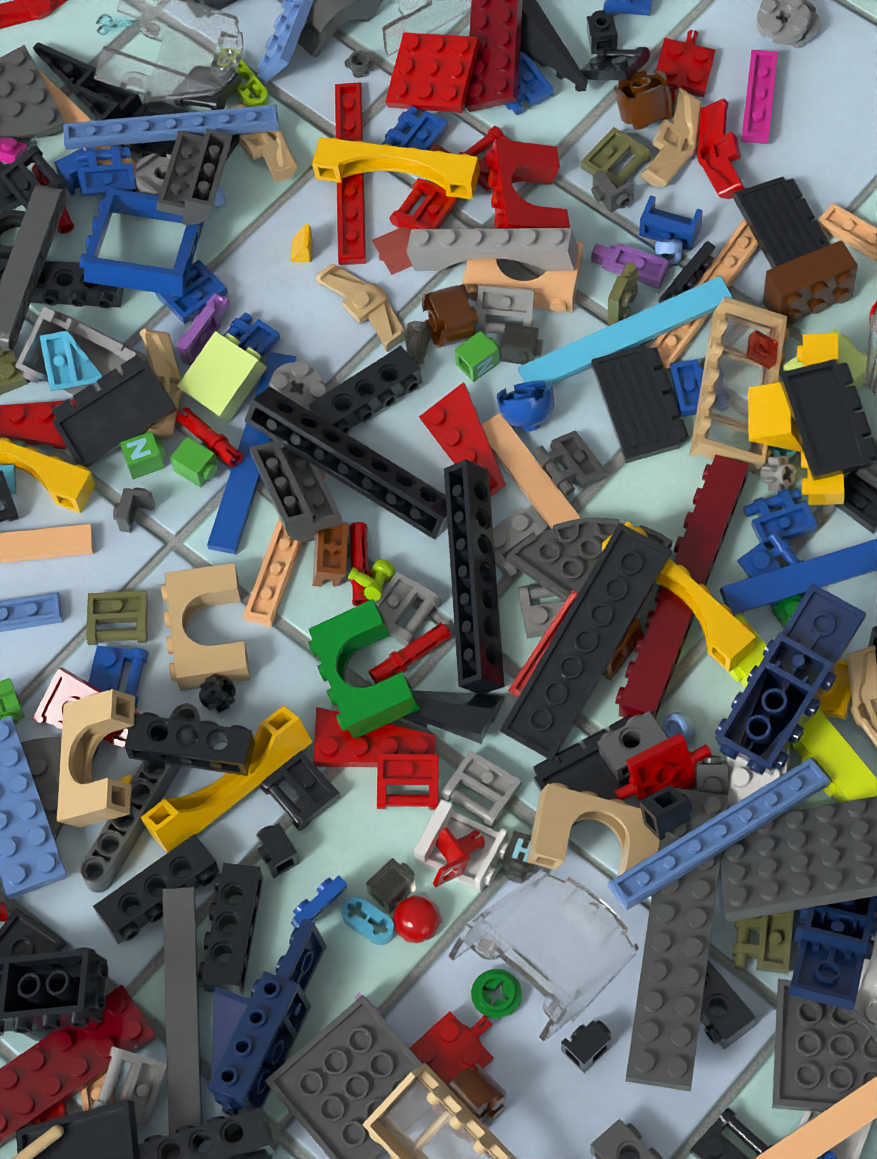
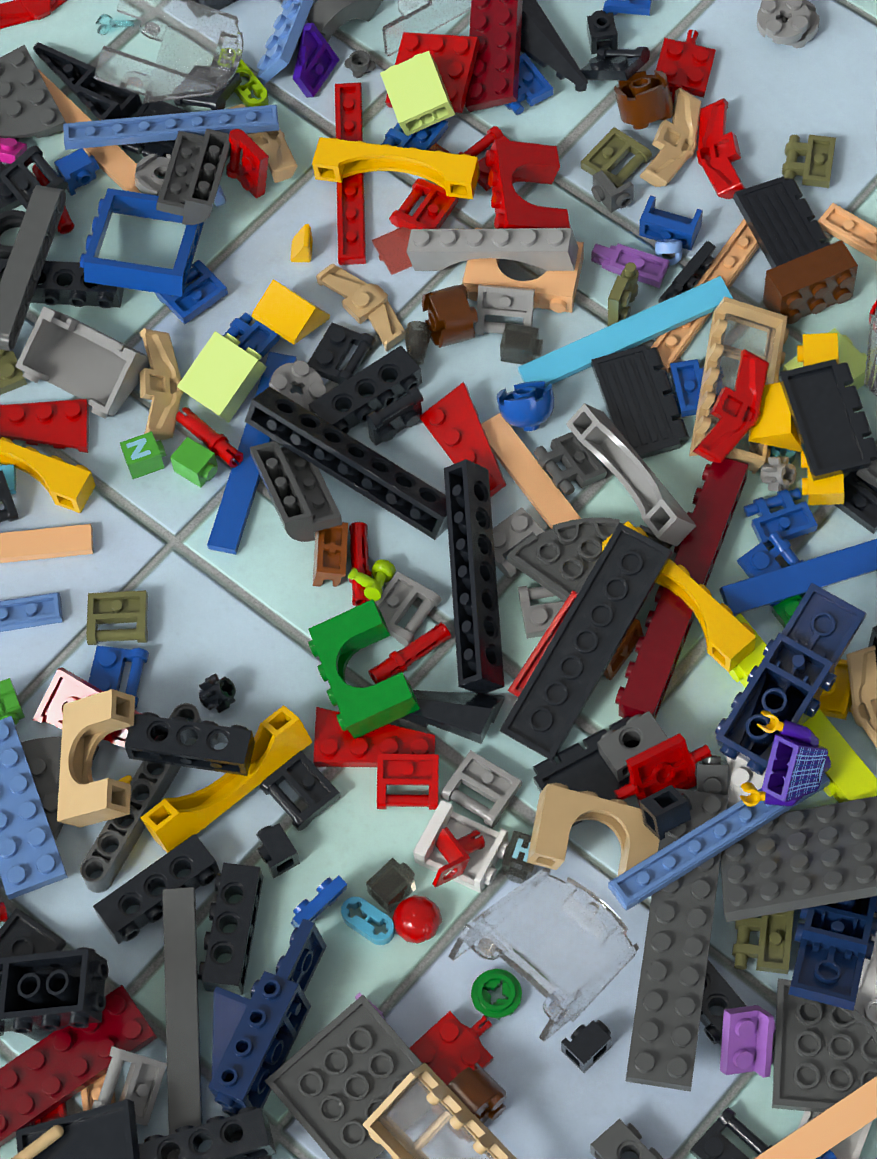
medium azure wing [40,331,103,391] -> none
black hinge [52,355,178,468] -> none
blue plate [75,145,136,197] -> none
dark grey bracket [113,487,155,533] -> none
tan arch [161,563,250,691] -> none
medium lavender hinge [177,293,231,366] -> none
light nougat tile [243,473,326,627] -> none
bright green brick [455,331,500,382] -> none
light blue tile [662,712,695,741] -> none
dark pink plate [741,50,778,144] -> none
clear red plate [746,330,778,369] -> none
none -> red plate [226,129,269,198]
none -> yellow slope [252,279,330,345]
none -> dark purple wing [292,23,340,98]
none -> black plate [307,322,376,384]
none -> black plate [366,386,424,446]
none -> yellowish green brick [380,51,456,136]
none -> light grey arch [566,403,696,546]
none -> red plate [693,349,769,463]
none -> medium lavender bracket [720,1005,776,1078]
none -> dark purple torso [740,710,831,807]
none -> olive plate [782,135,836,188]

